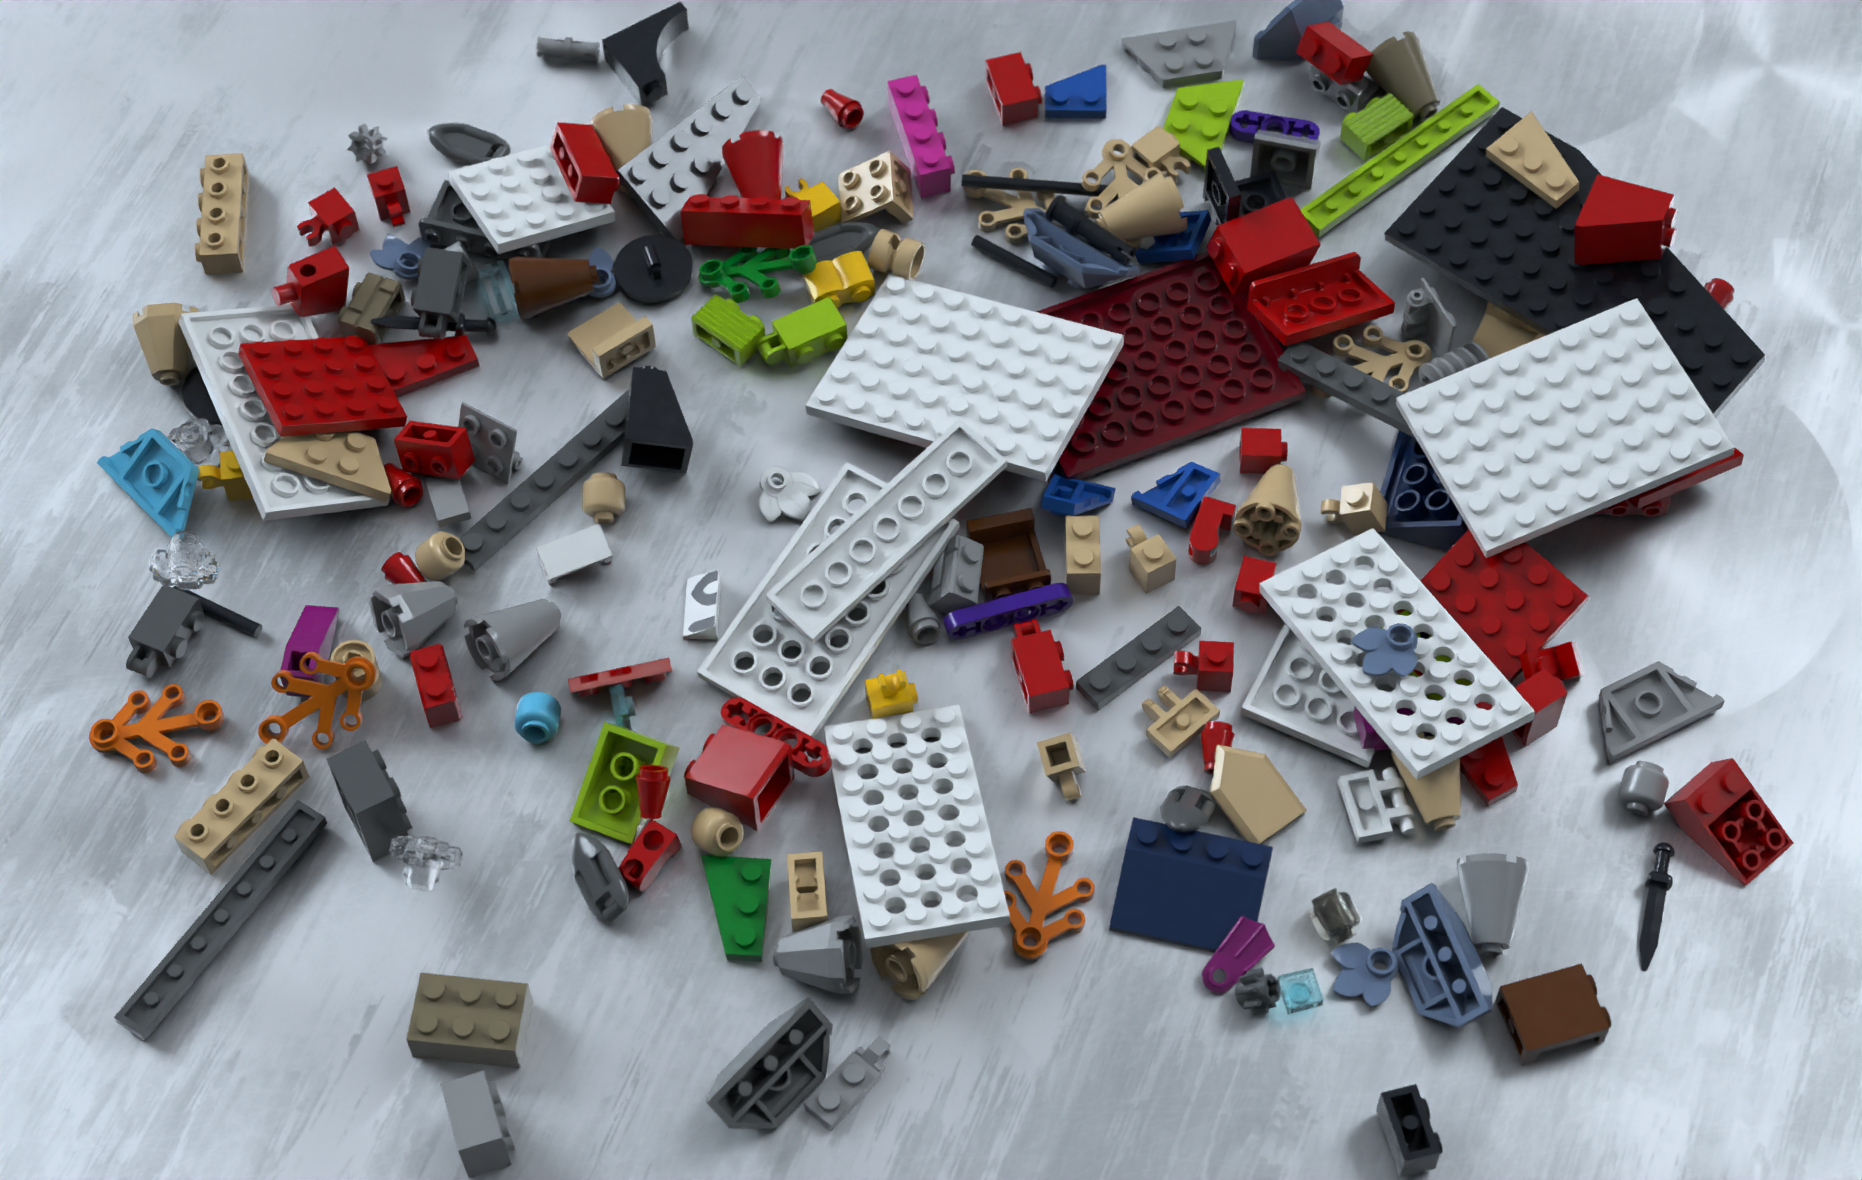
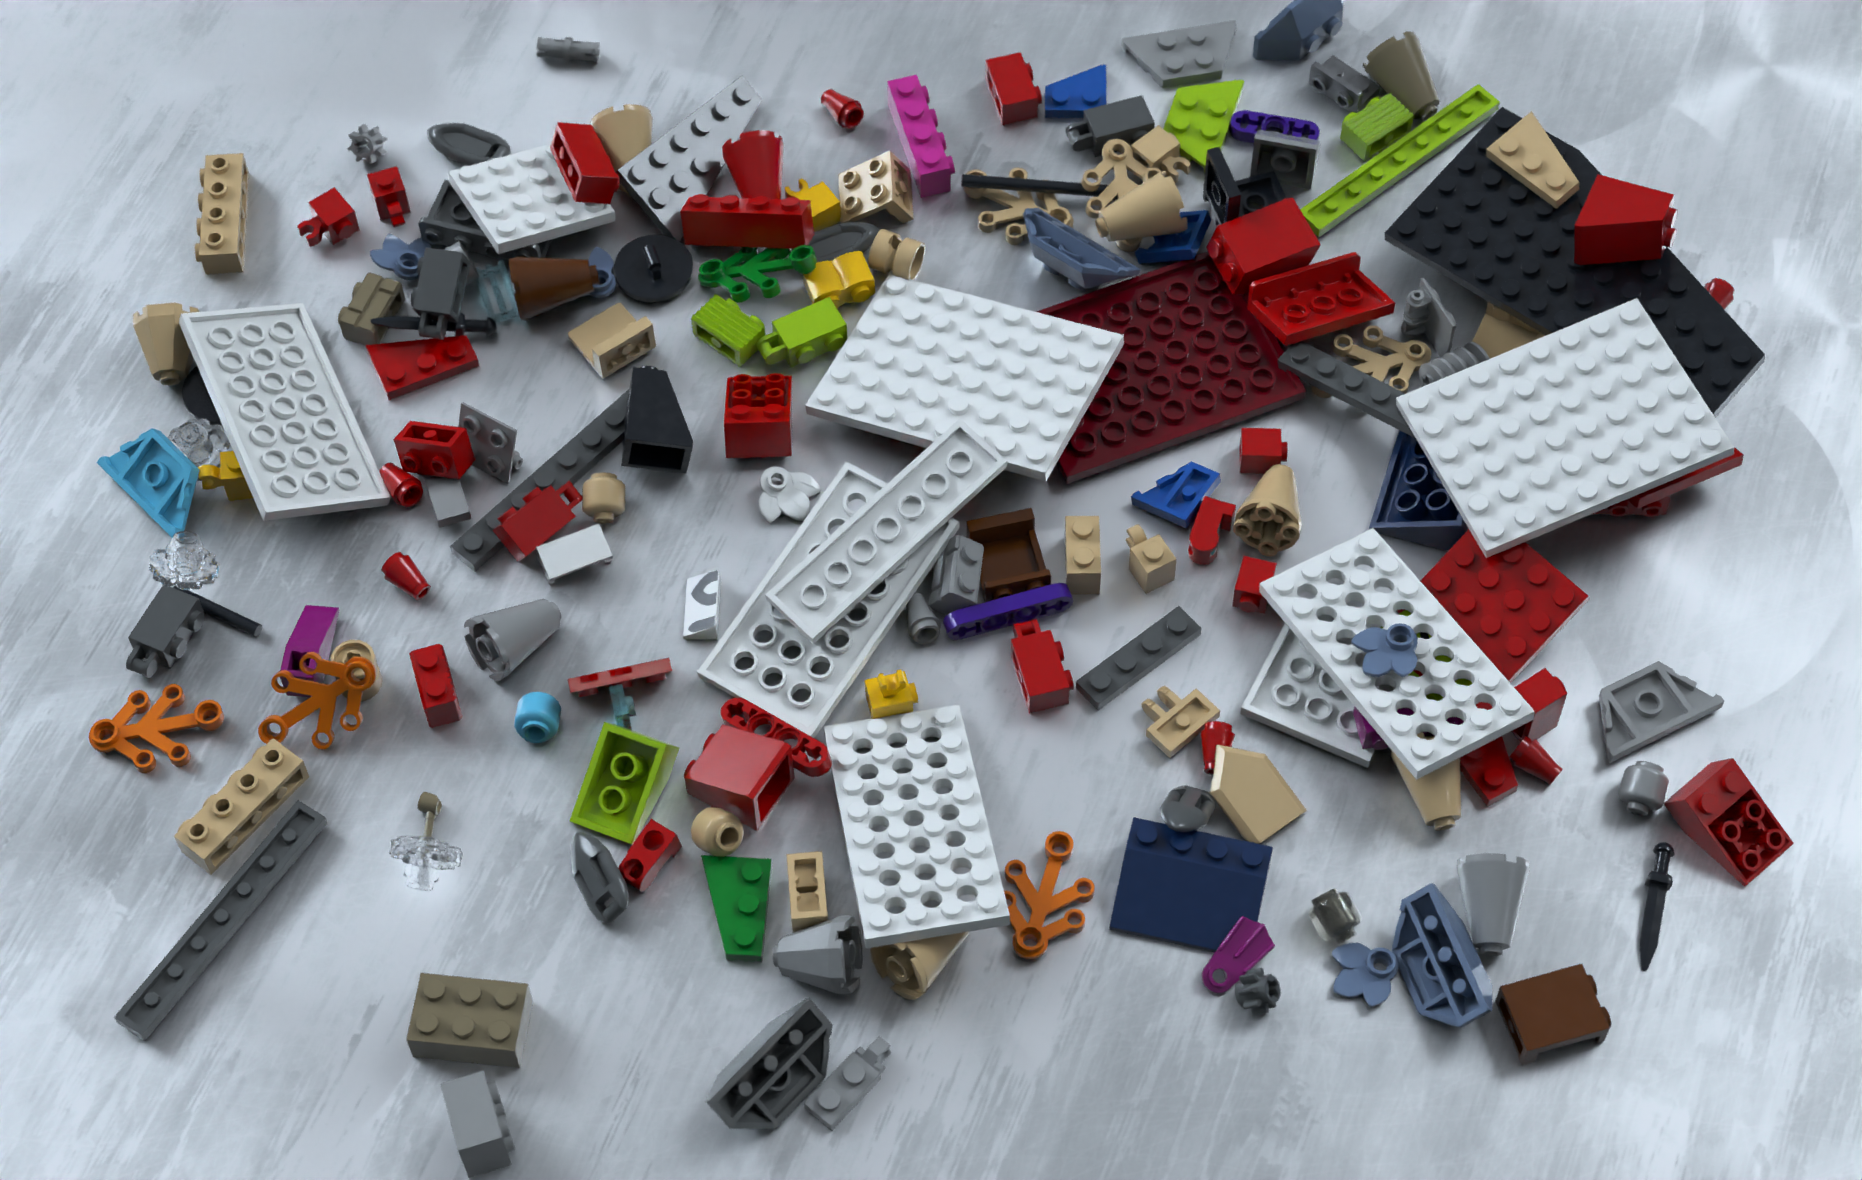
red plate [238,335,407,437] -> none
tan wing [264,431,391,502] -> none
red torso [272,246,350,317] -> none
dark grey brick [326,740,412,862] -> none
light grey cone [369,581,458,658] -> none
tan head [415,532,465,581] -> none
black arch [602,1,689,106] -> none
red cone [636,765,671,819] -> none
black bar [971,235,1058,288] -> none
tan brick [1037,732,1086,801] -> none
blue wing [1041,474,1116,517] -> none
black pin [1045,195,1136,266] -> none
red brick [1173,641,1234,692] -> none
clear light blue plate [1277,968,1324,1014] -> none
red brick [1296,22,1373,85] -> none
tan brick [1320,482,1388,536] -> none
white plate [1338,767,1416,844] -> none
black brick [1376,1084,1443,1177] -> none
red slope [1519,641,1585,681] -> none
none -> dark tan hand [418,792,442,843]
none -> red brick [493,480,583,562]
none -> red slope [724,373,792,458]
none -> dark grey brick [1065,95,1155,157]
none -> red cone [1509,736,1563,785]

